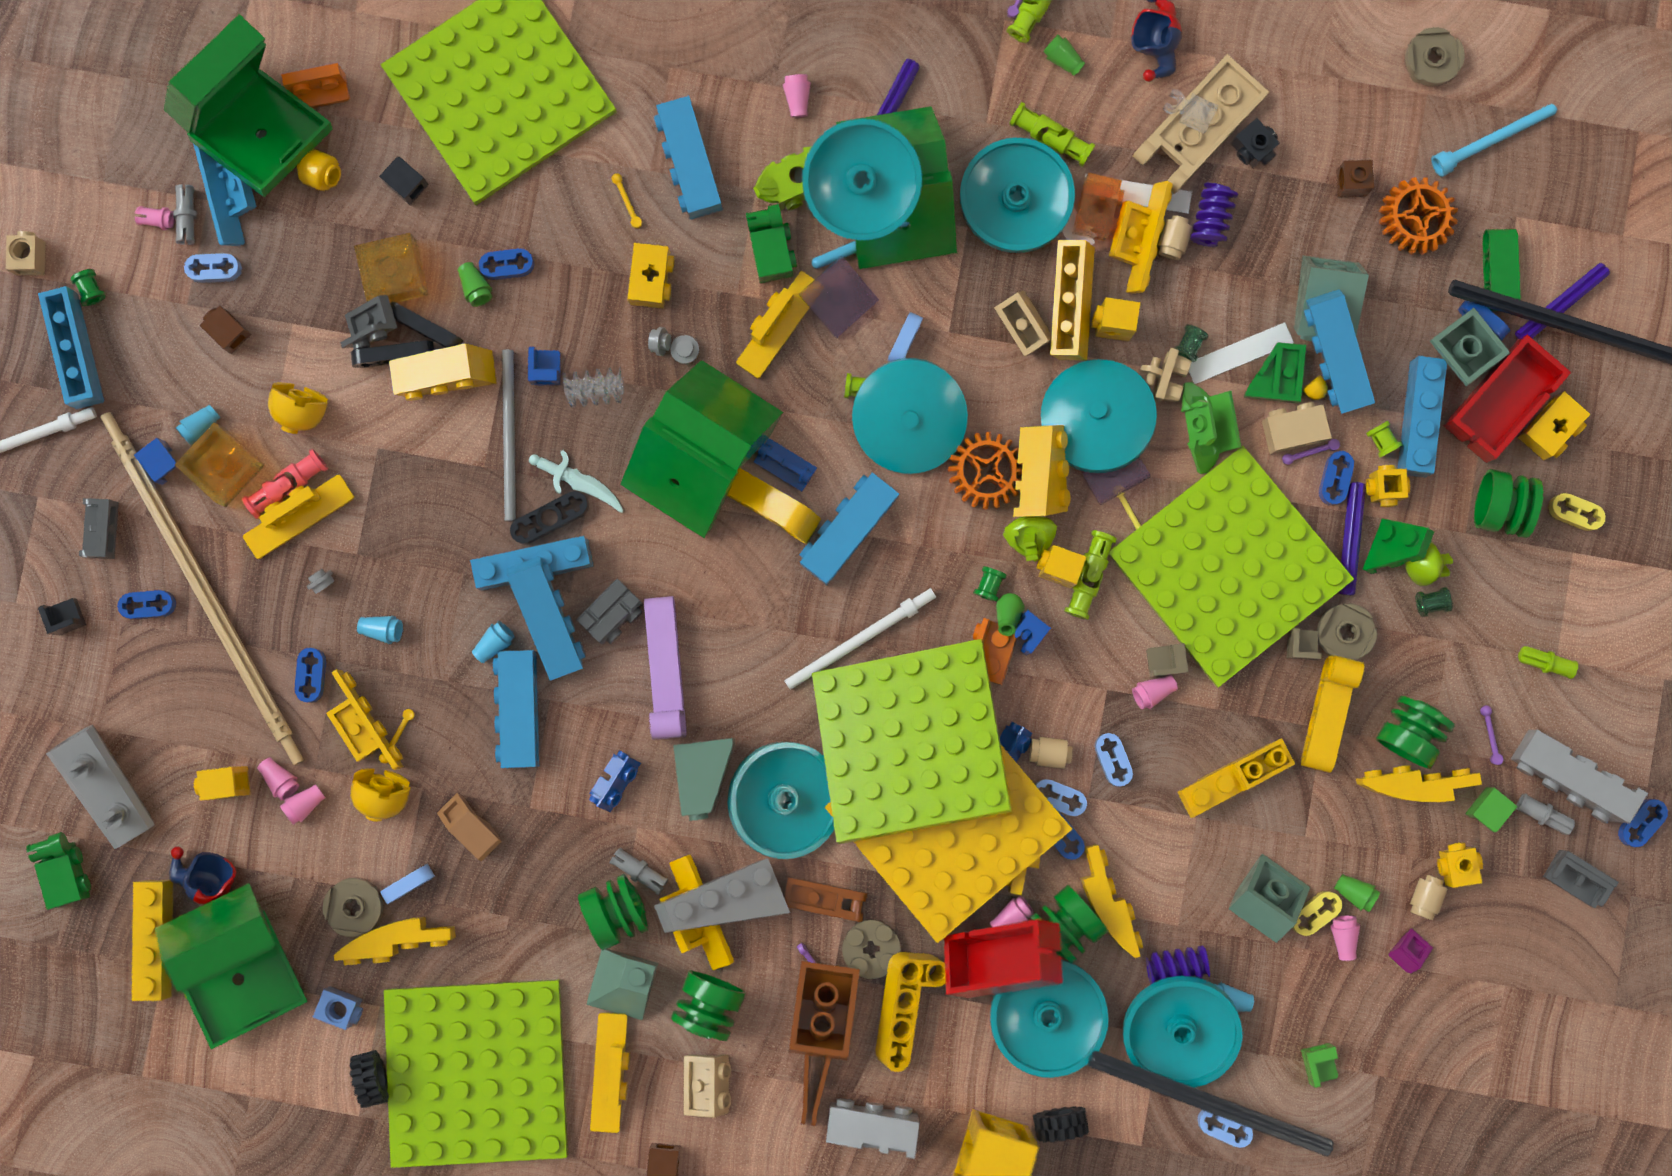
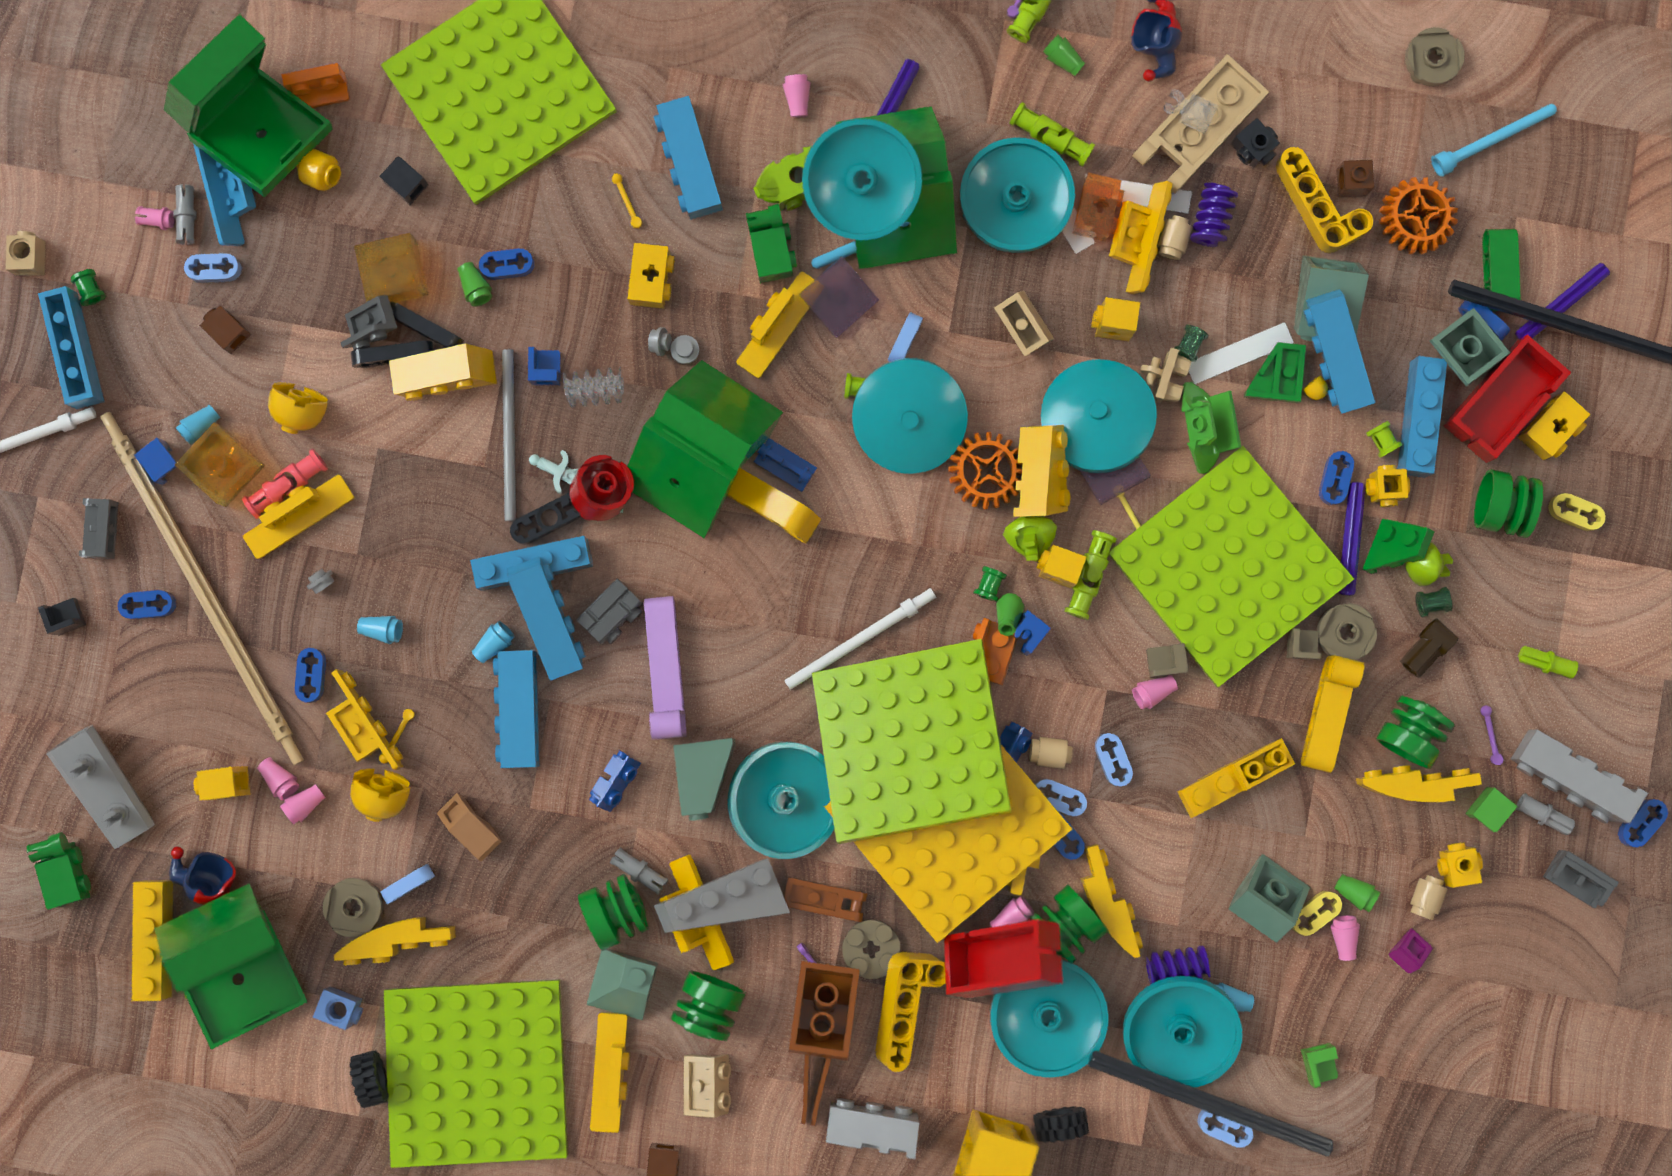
dark azure brick [799,472,899,586] -> none
yellow brick [1050,240,1095,361] -> none
tan brick [1262,402,1332,454] -> none
medium lavender hinge [1282,439,1340,465] -> none
none -> red brick [570,455,634,521]
none -> yellow beam [1276,147,1373,253]
none -> dark brown piece [1400,618,1459,678]

